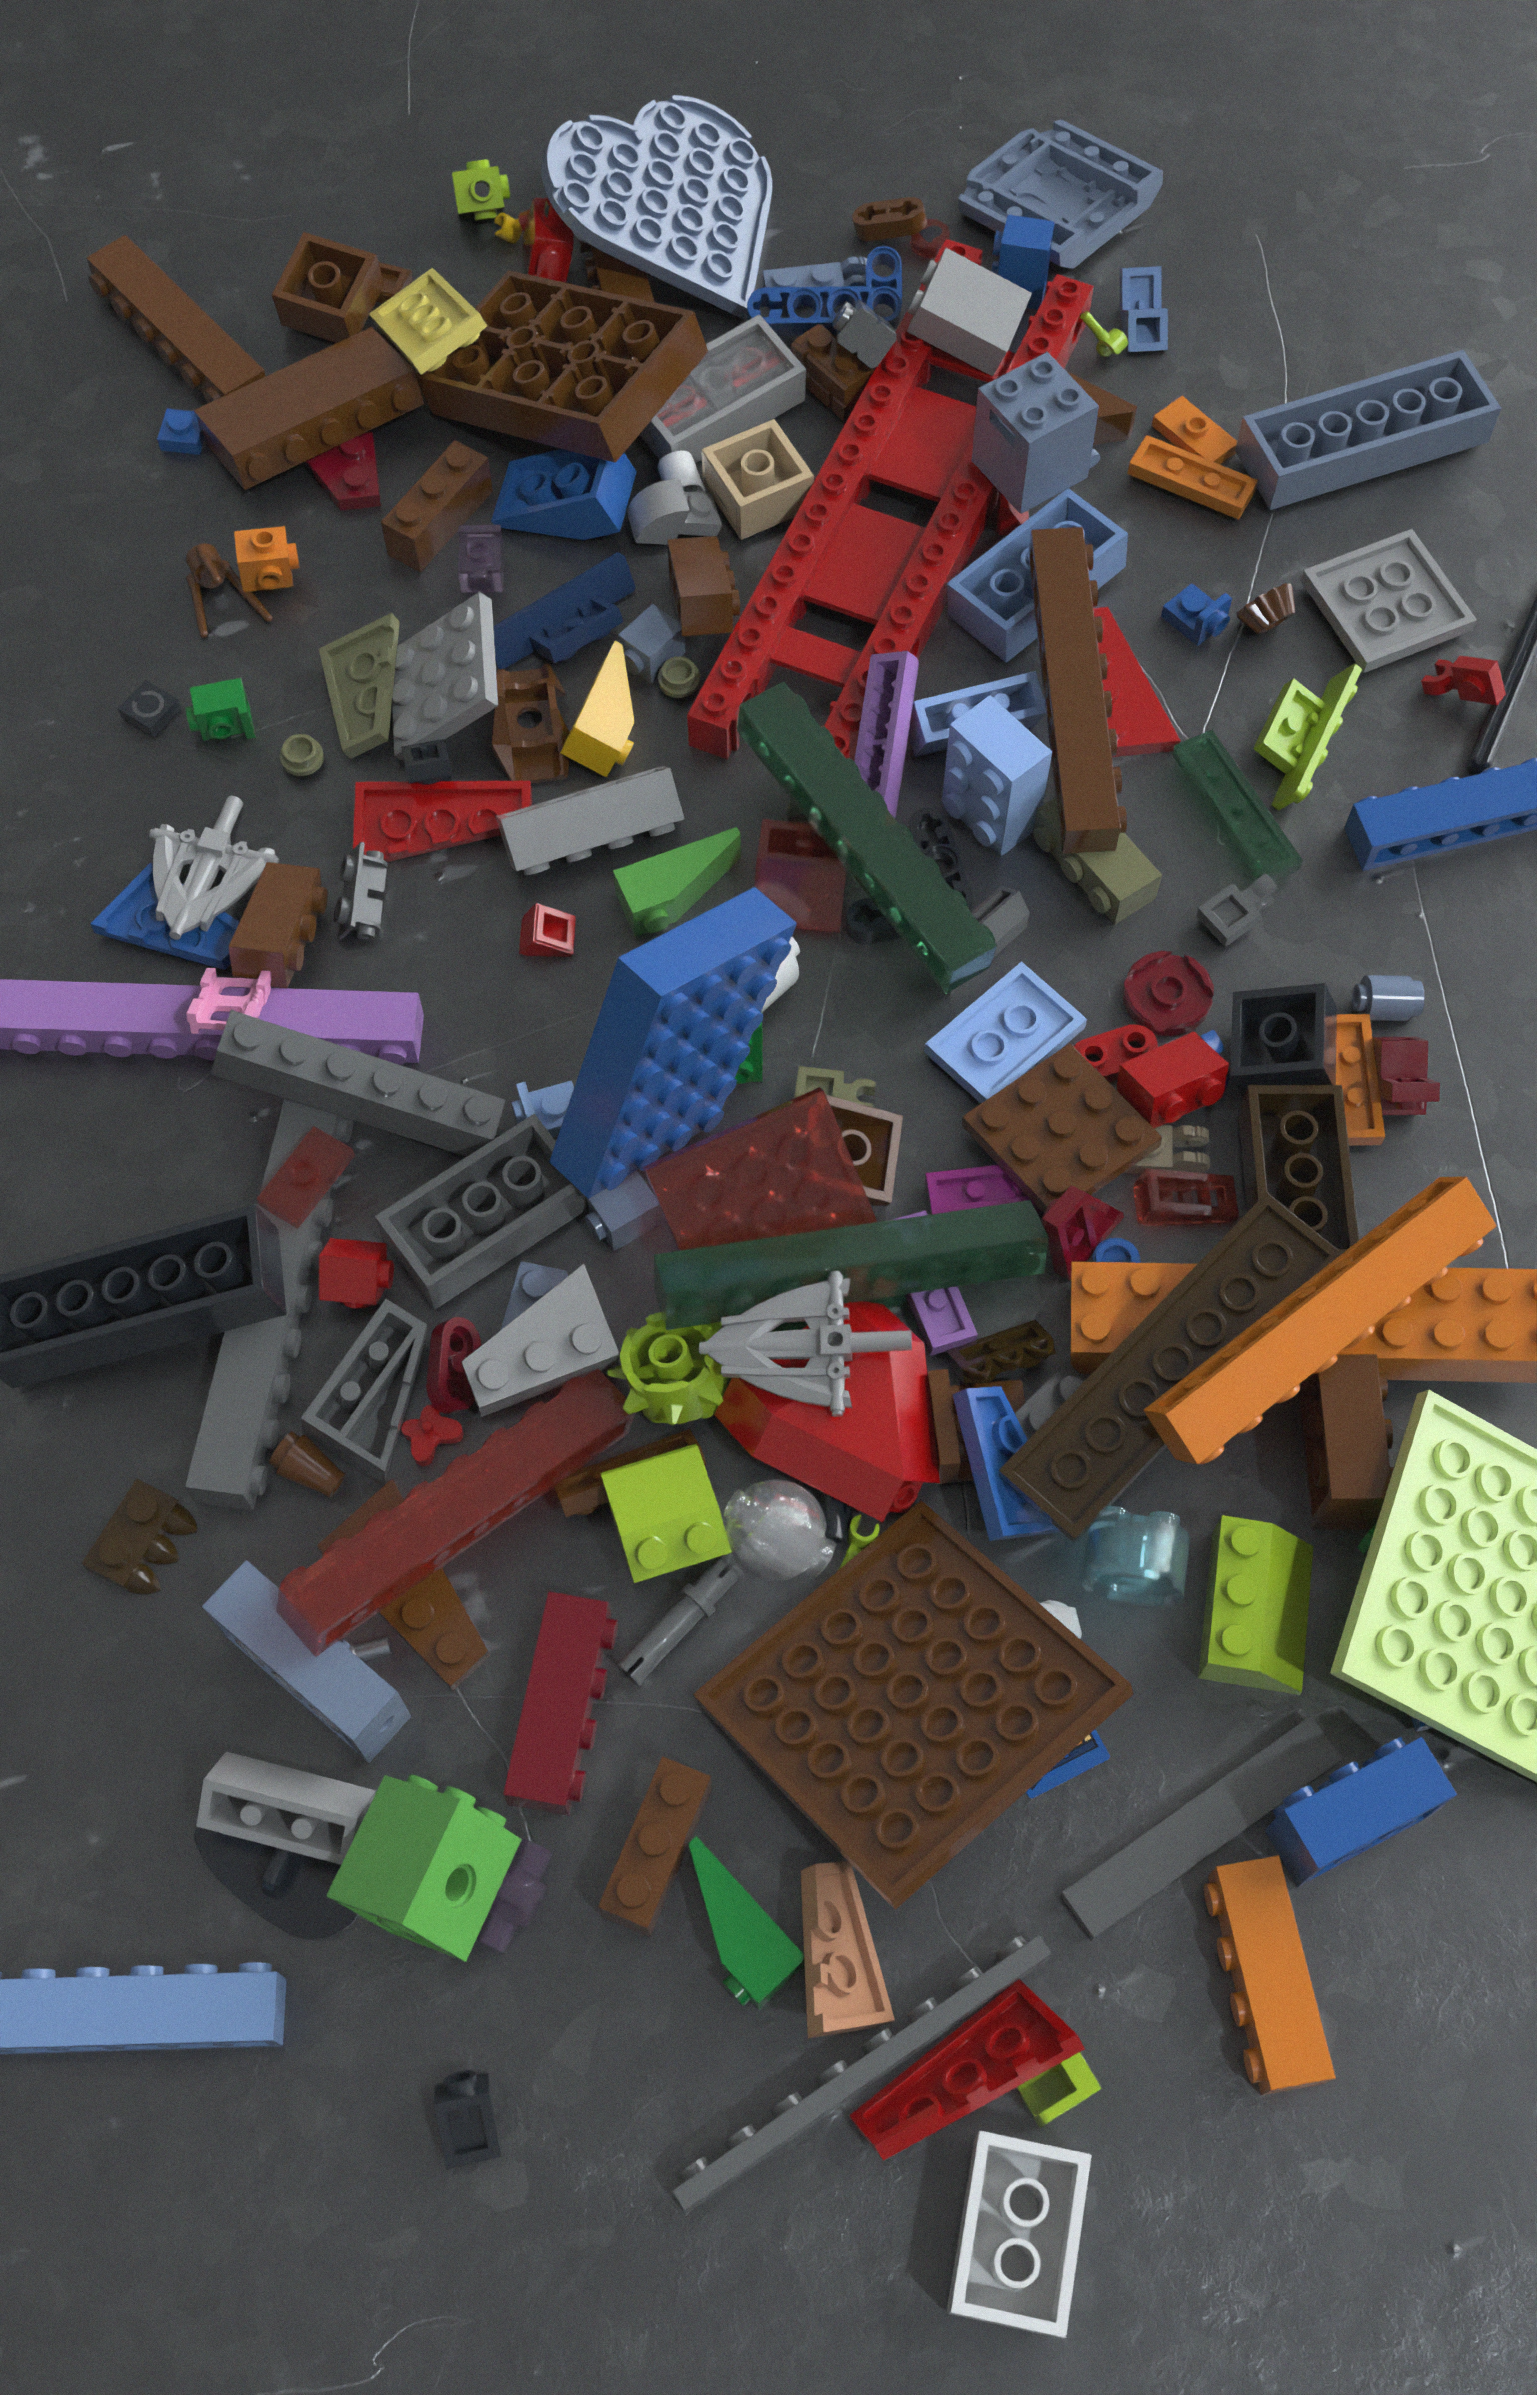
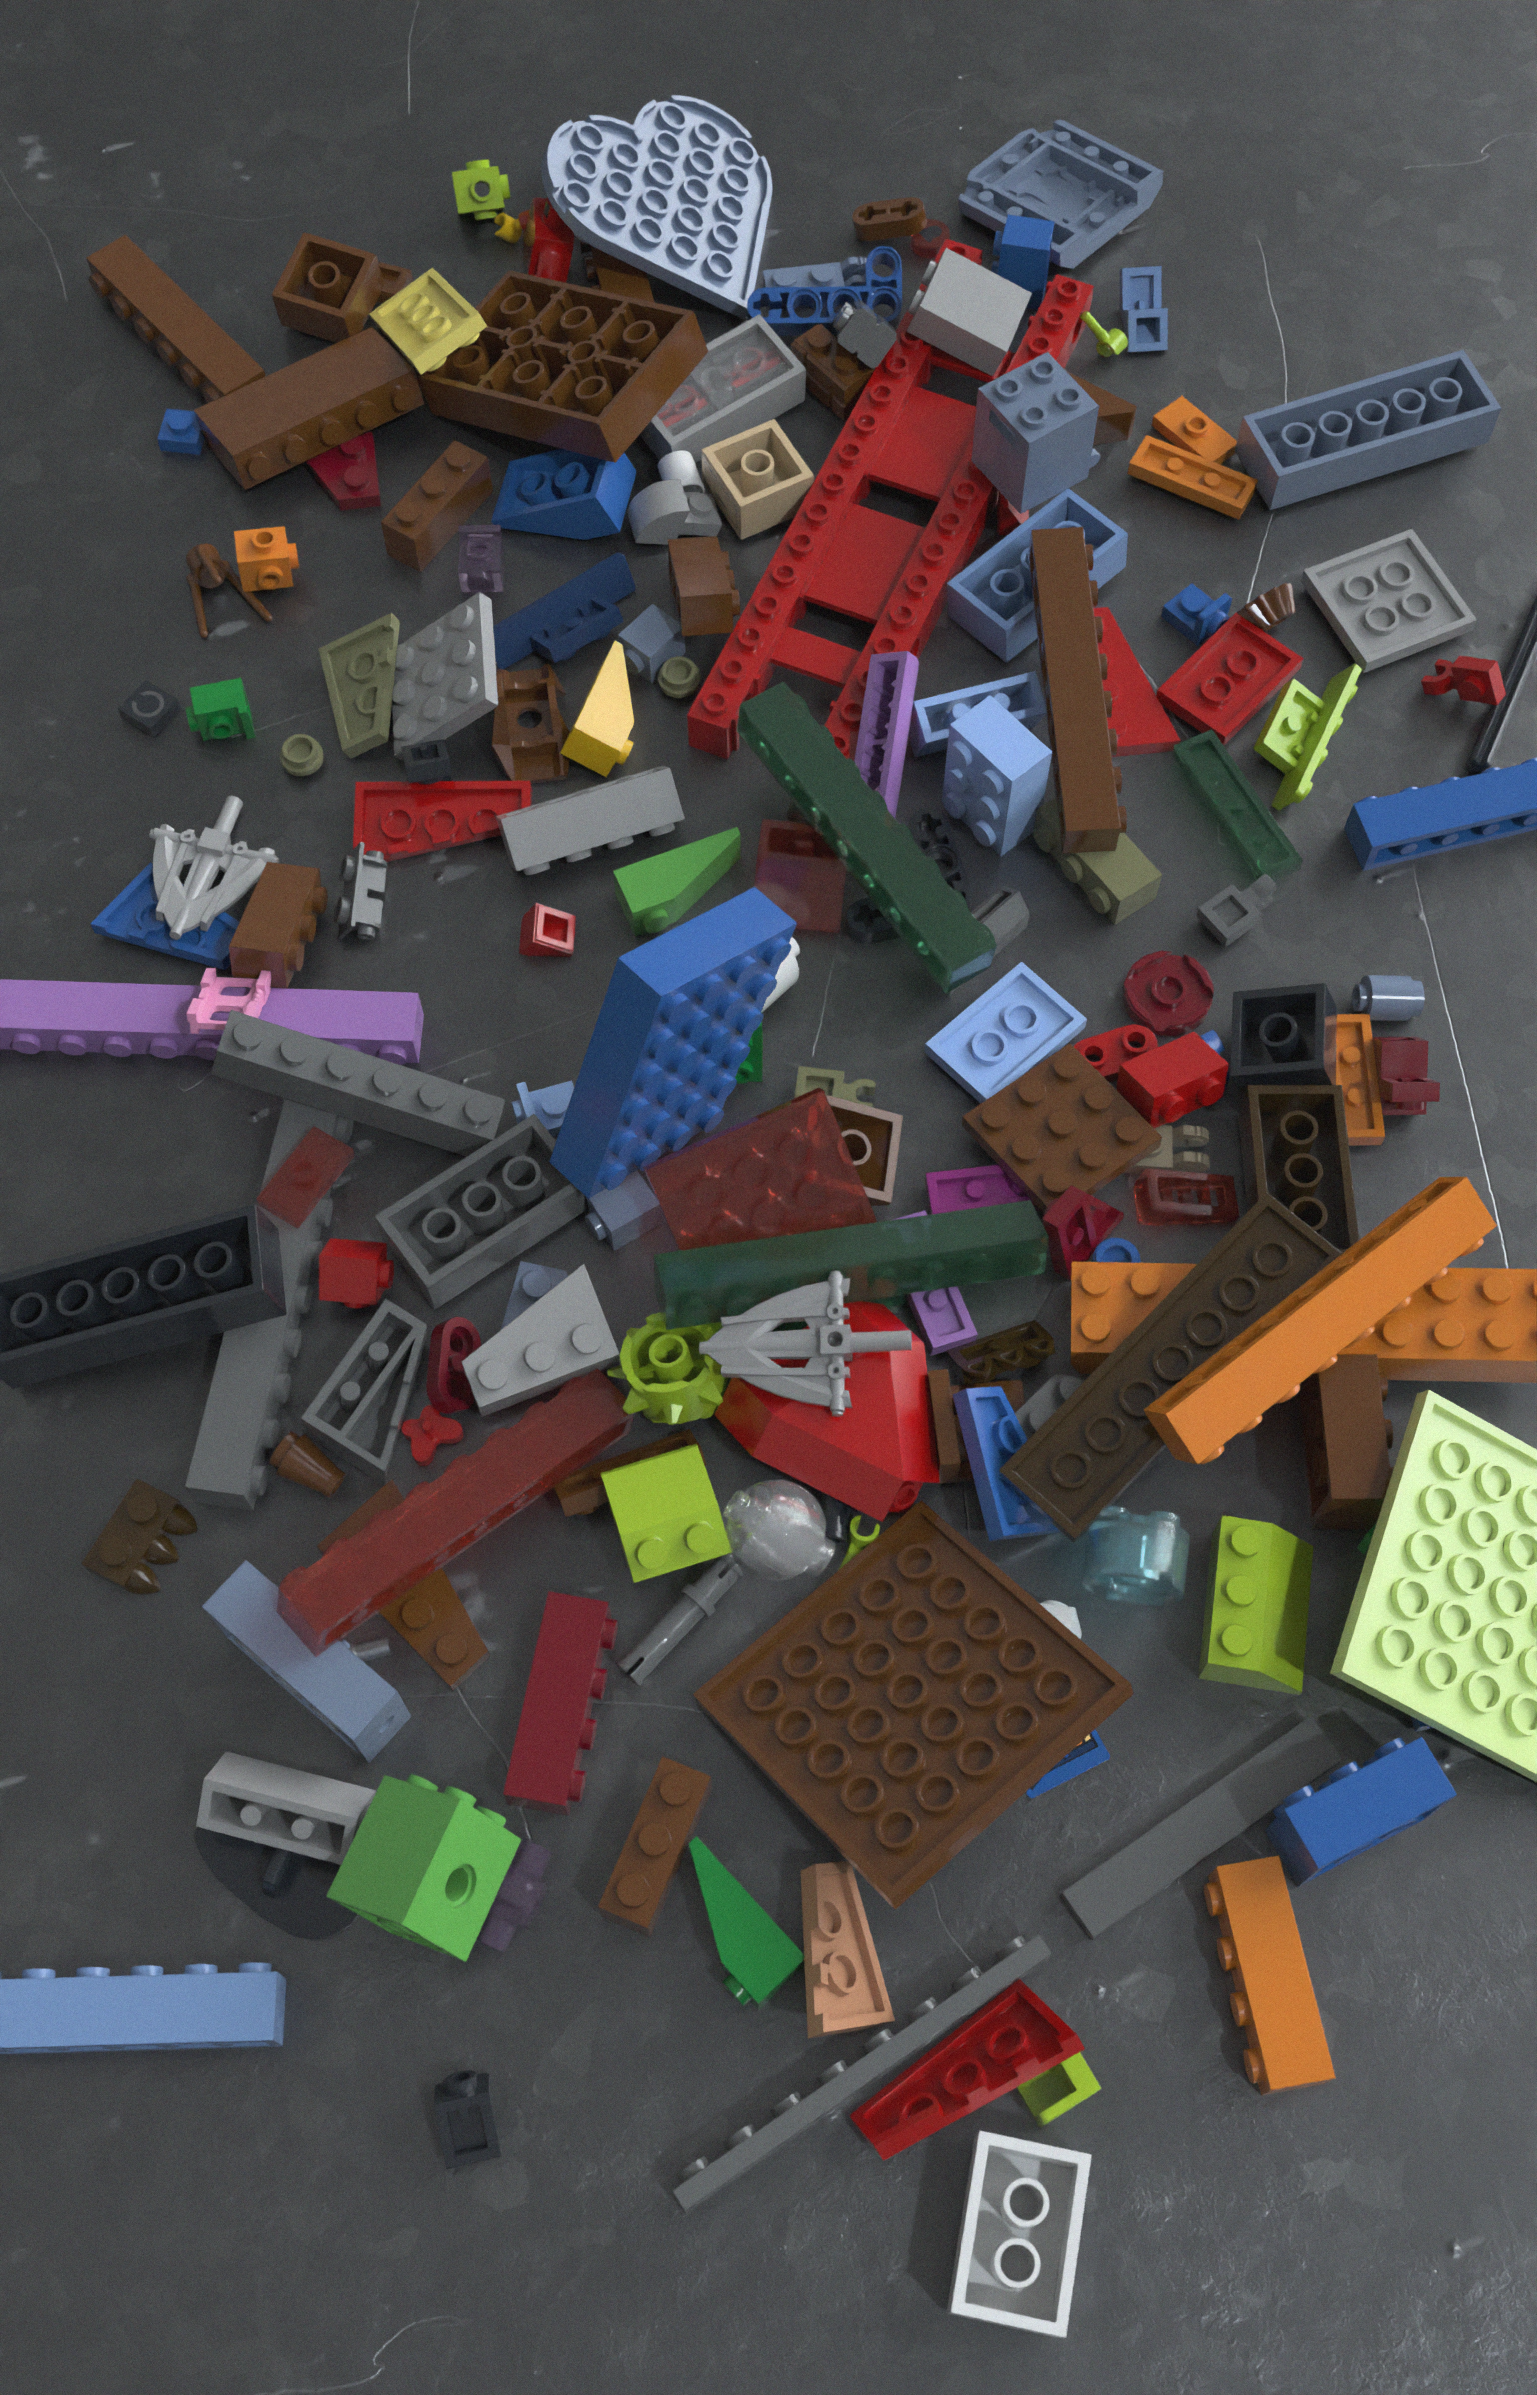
none -> red plate [1156,613,1304,747]

